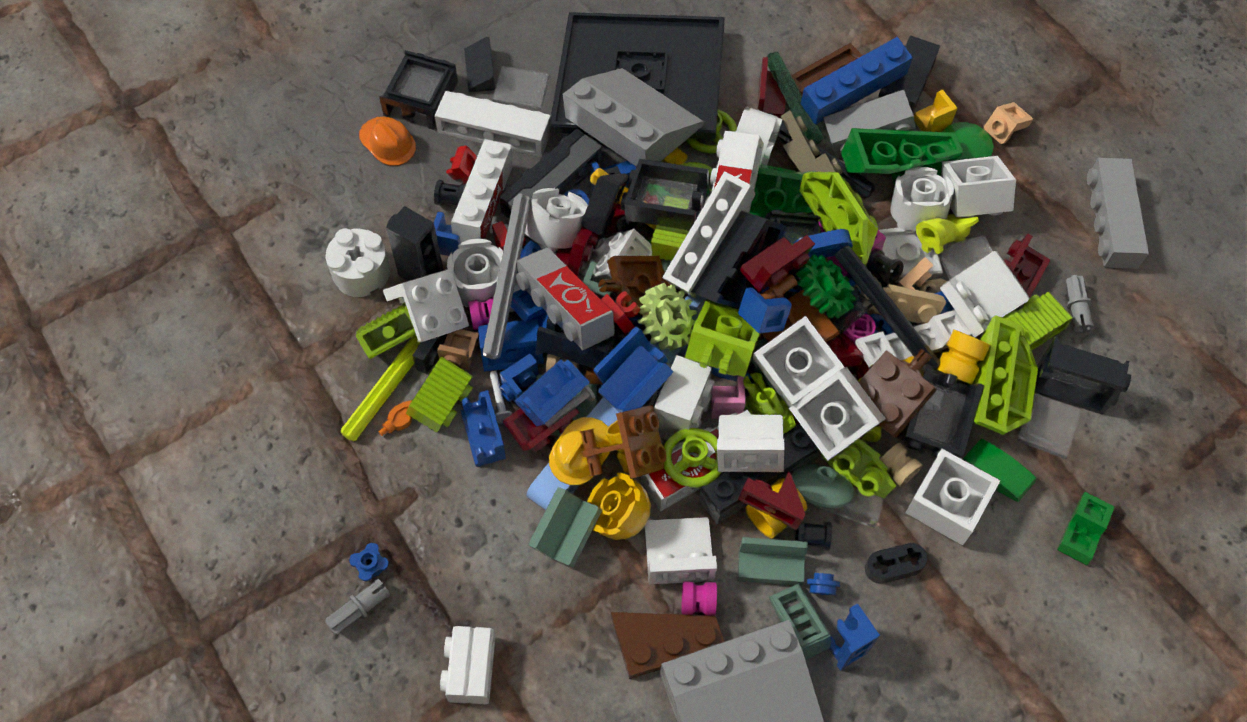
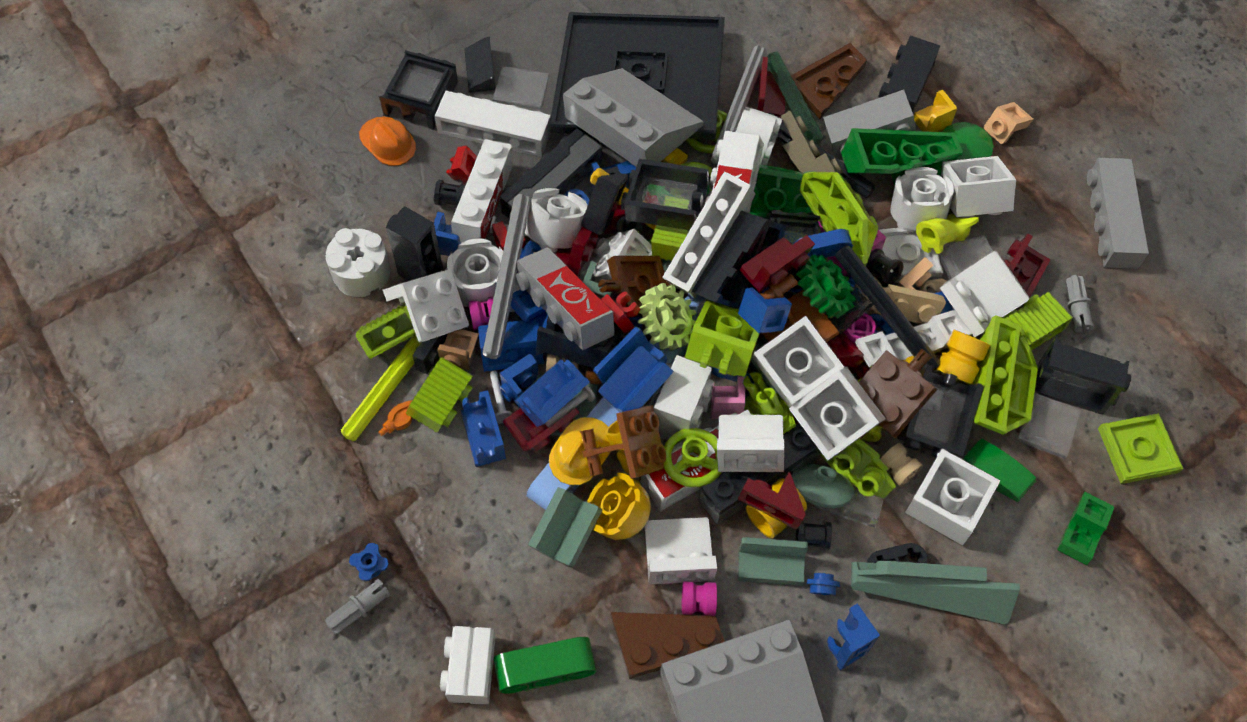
sand green slope [769,583,831,660] -> none
blue brick [801,37,913,125] -> none
none -> green beam [493,637,597,694]
none -> light grey axle [711,45,767,164]
none -> sand green wedge [851,561,1020,624]
none -> lime tile [1098,413,1183,484]

